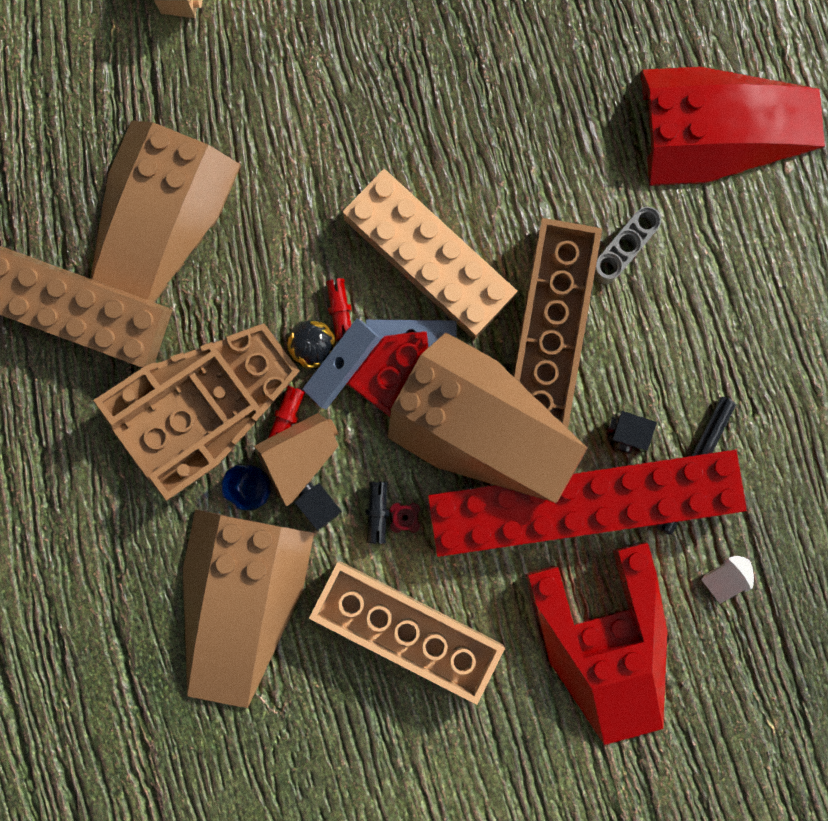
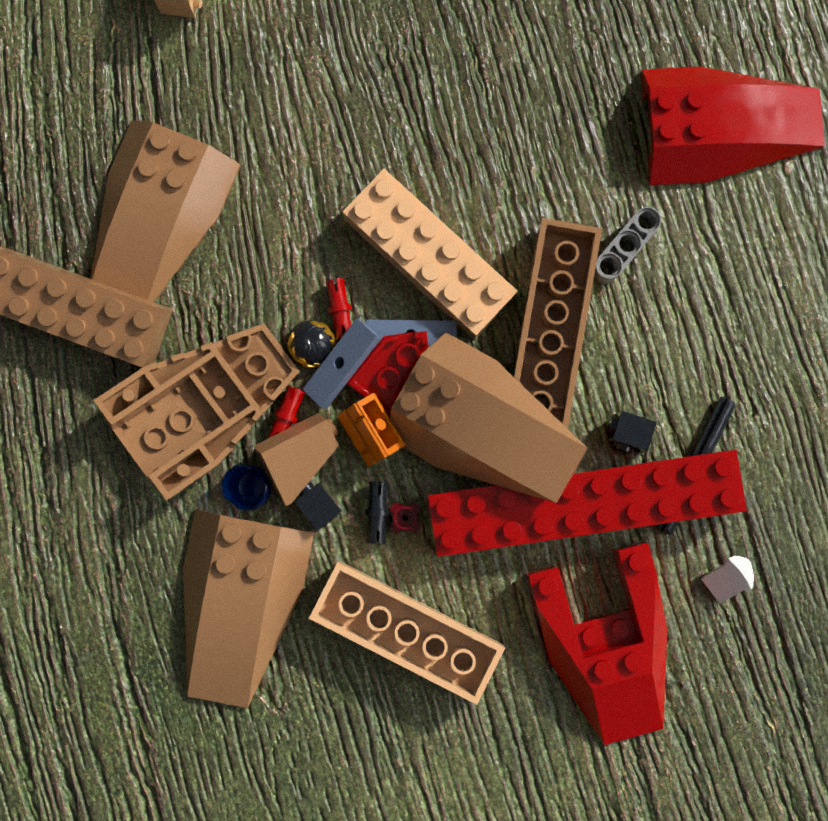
none -> orange brick [337,393,405,467]

